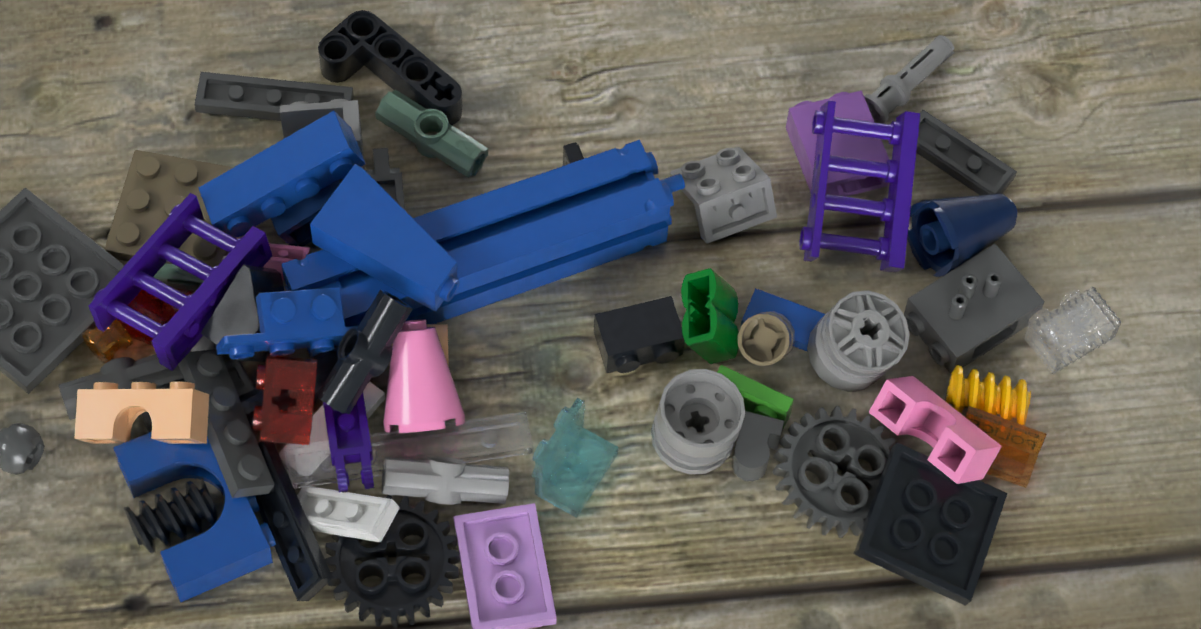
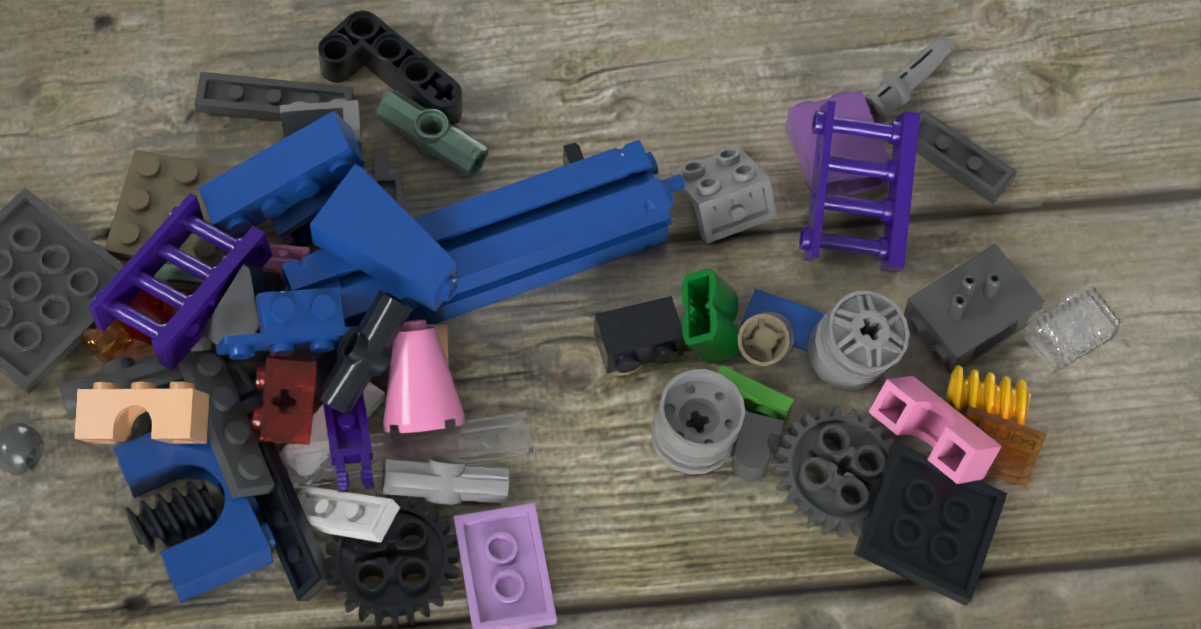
clear light blue bracket [532,398,619,518] -> none
dark blue cone [907,193,1017,277] -> none

